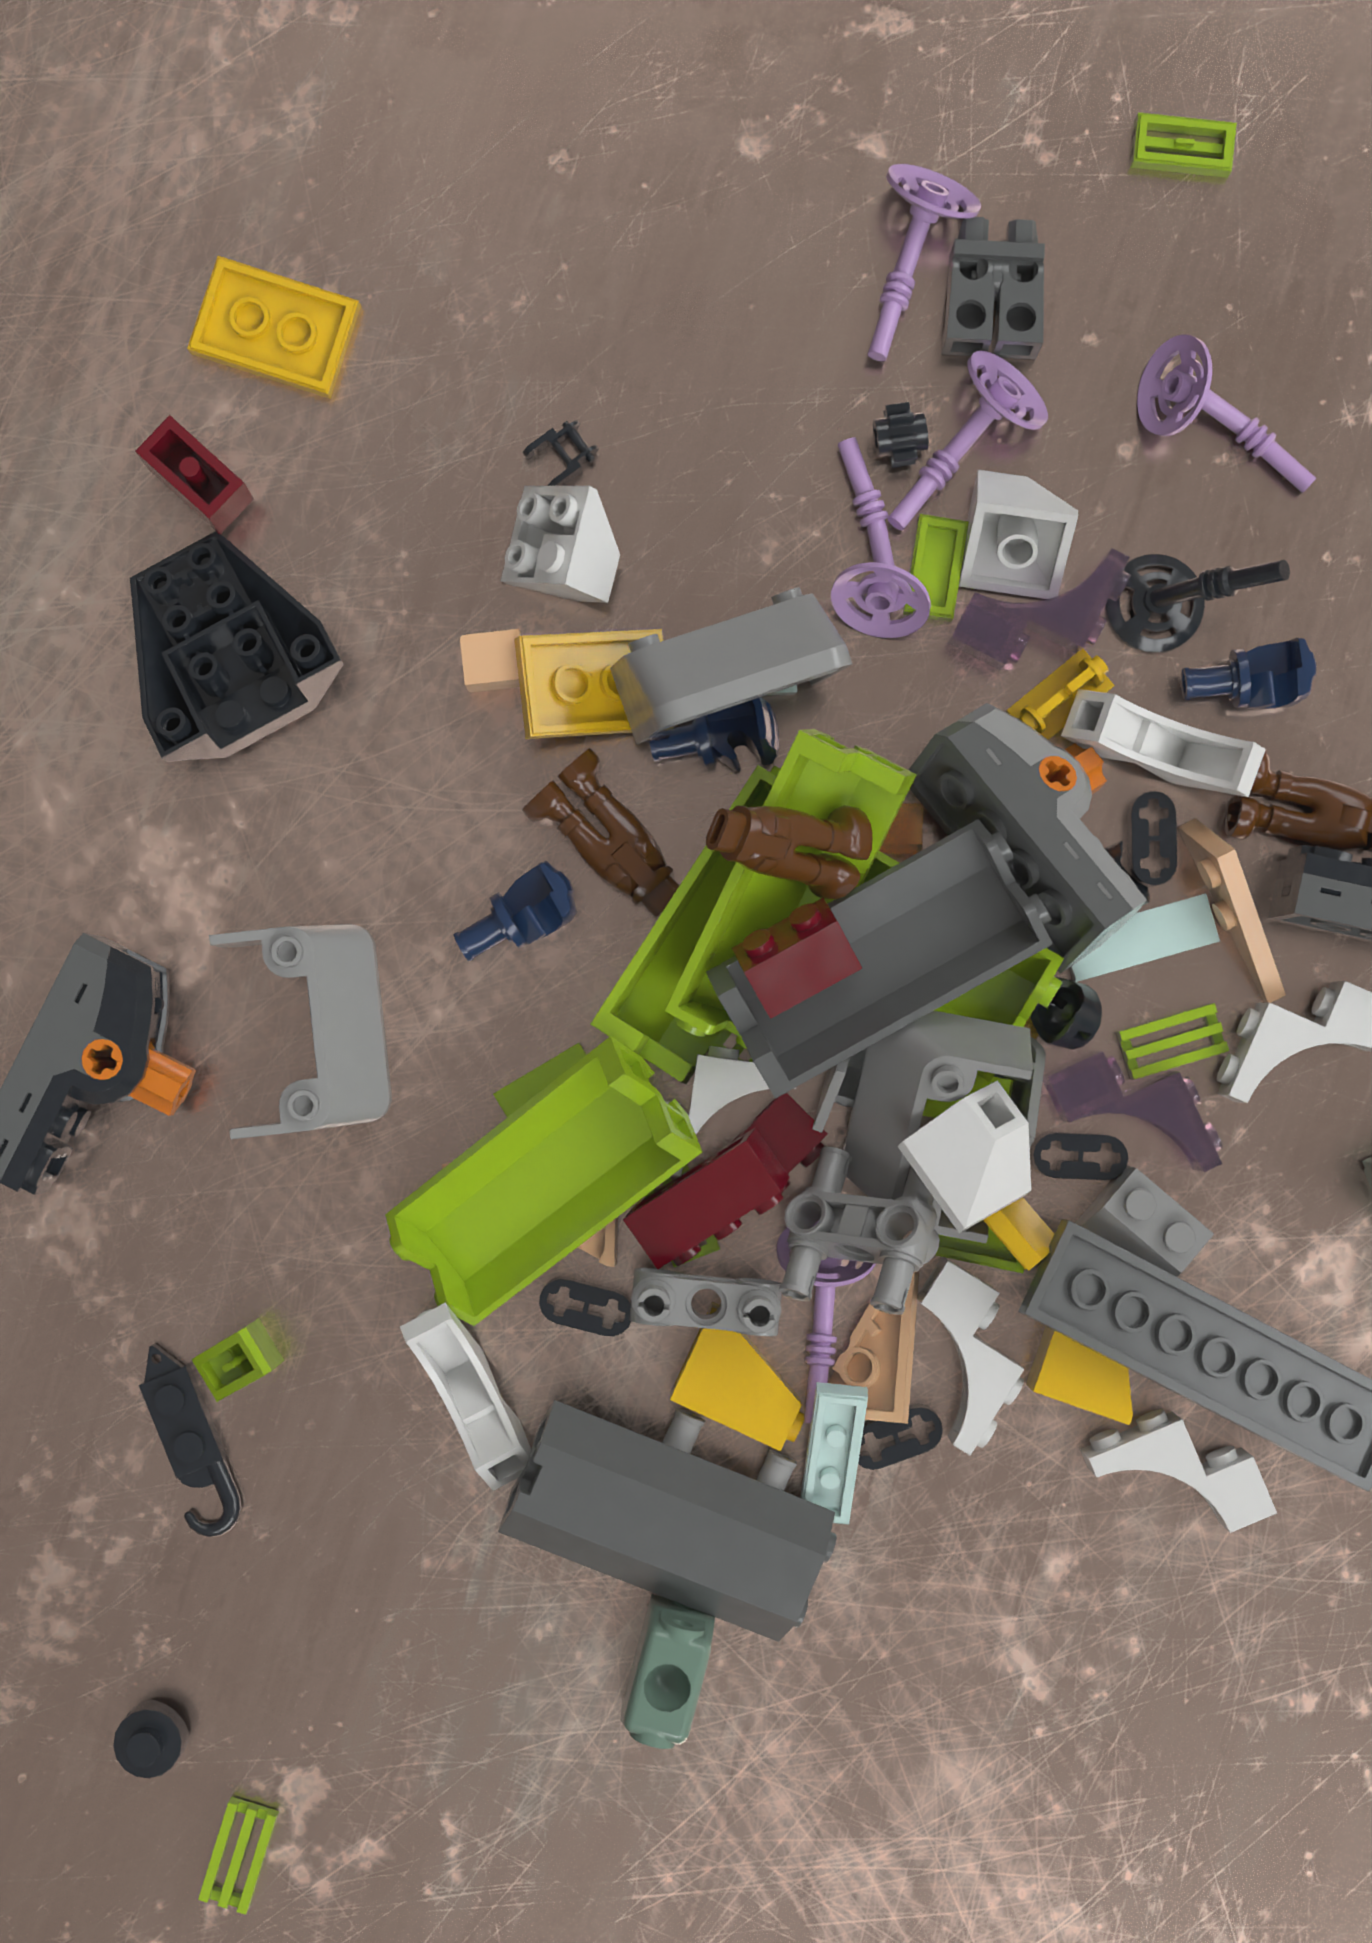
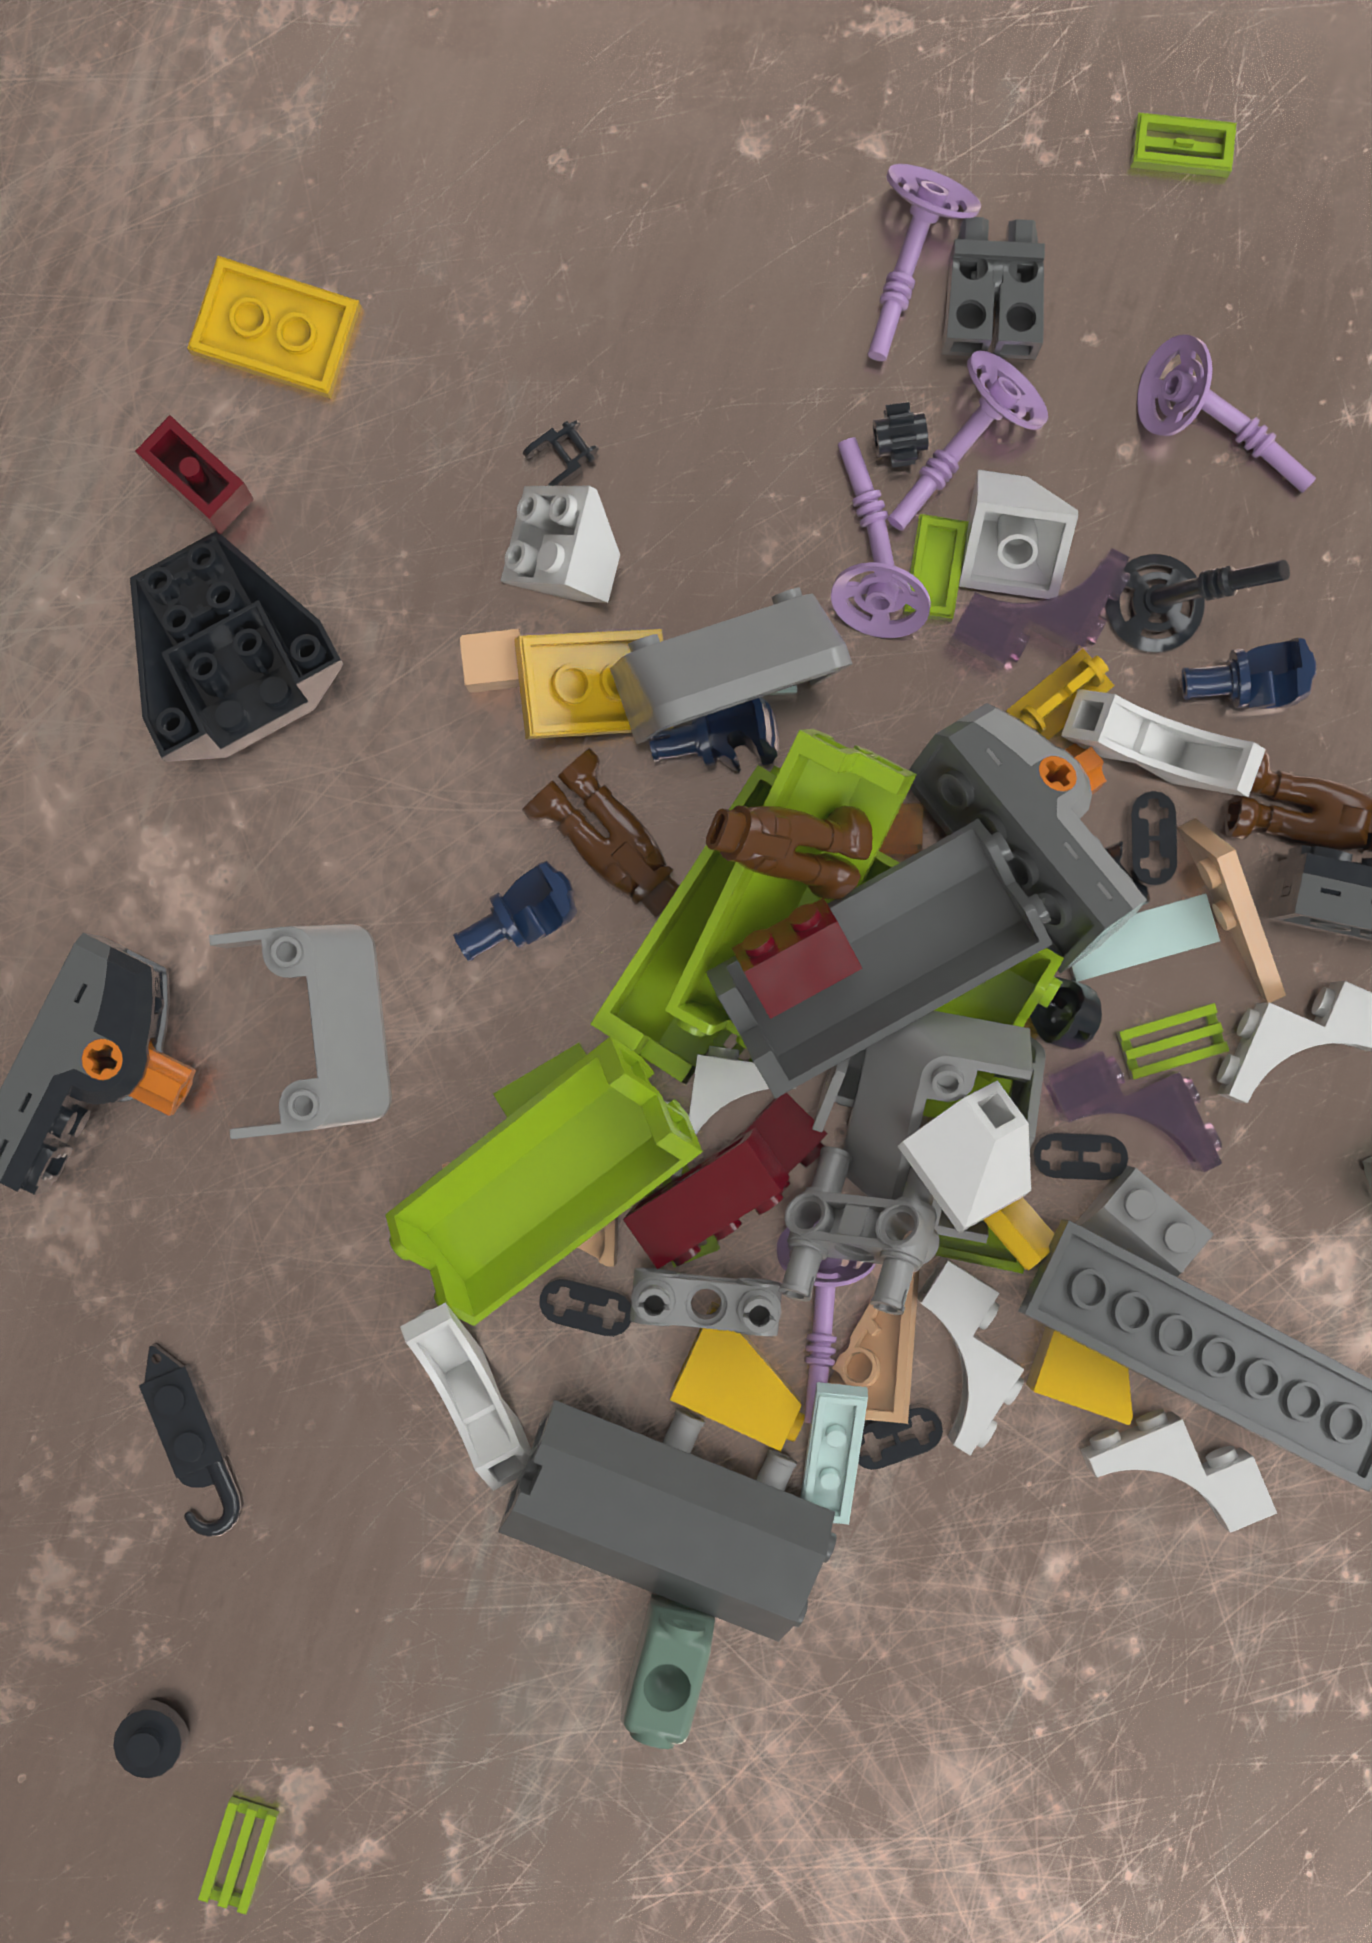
lime slope [191,1318,285,1402] -> none

